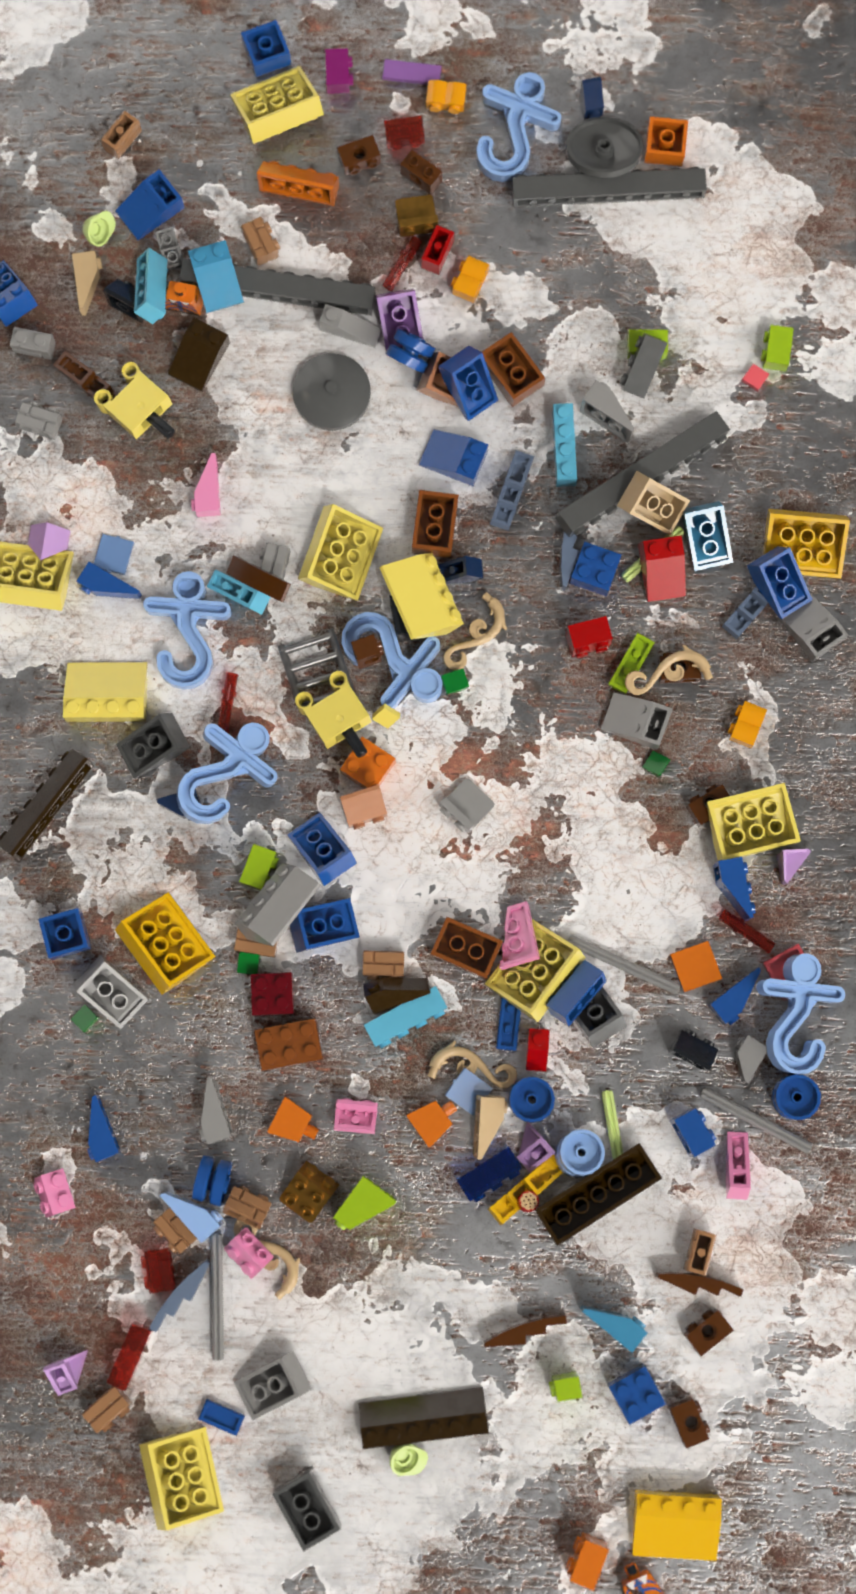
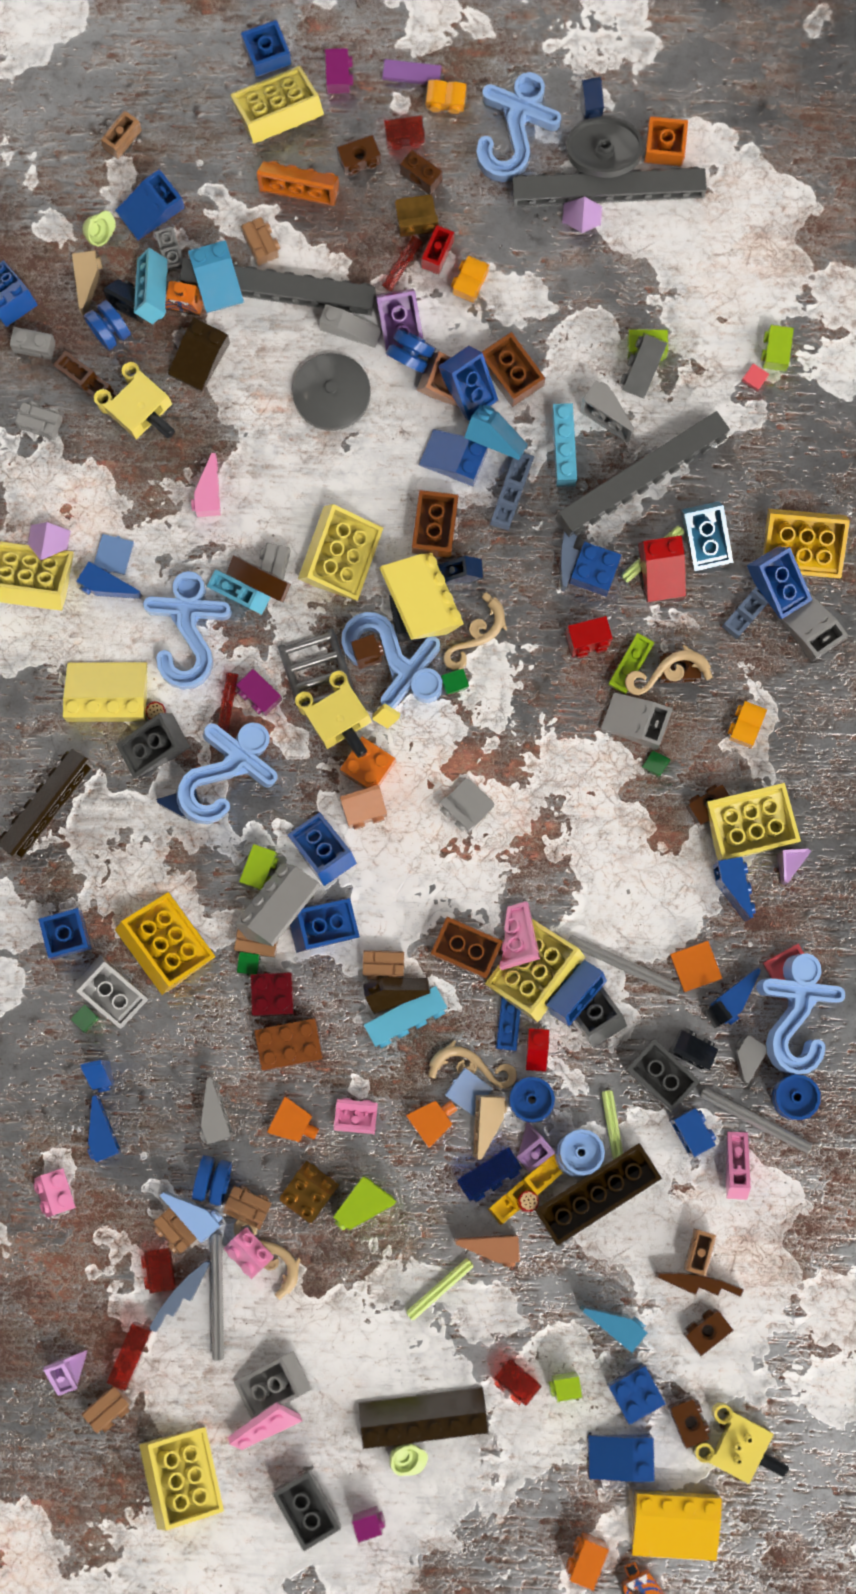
blue tile [198,1399,245,1436] -> none
reddish brown slope [484,1314,567,1347] -> none
tan brick [617,471,690,535] -> none
clear red pin [718,909,776,954] -> none
none -> blue slope [80,1060,115,1093]
none -> blue wheel [83,300,131,351]
none -> tan tile [146,702,166,720]
none -> bright pink wing [228,1402,302,1450]
none -> magenta brick [236,669,282,716]
none -> magenta brick [352,1506,386,1543]
none -> yellowish green axle [406,1258,473,1320]
none -> nougat slope [455,1234,520,1267]
none -> dark azure slope [464,405,528,460]
none -> clear red brick [493,1357,542,1406]
none -> lavender slope [562,197,602,233]
none -> blue slope [588,1434,655,1482]
none -> dark grey brick [625,1039,700,1112]
none -> light yellow piece [693,1402,789,1484]
none -> black slope [703,1001,733,1028]

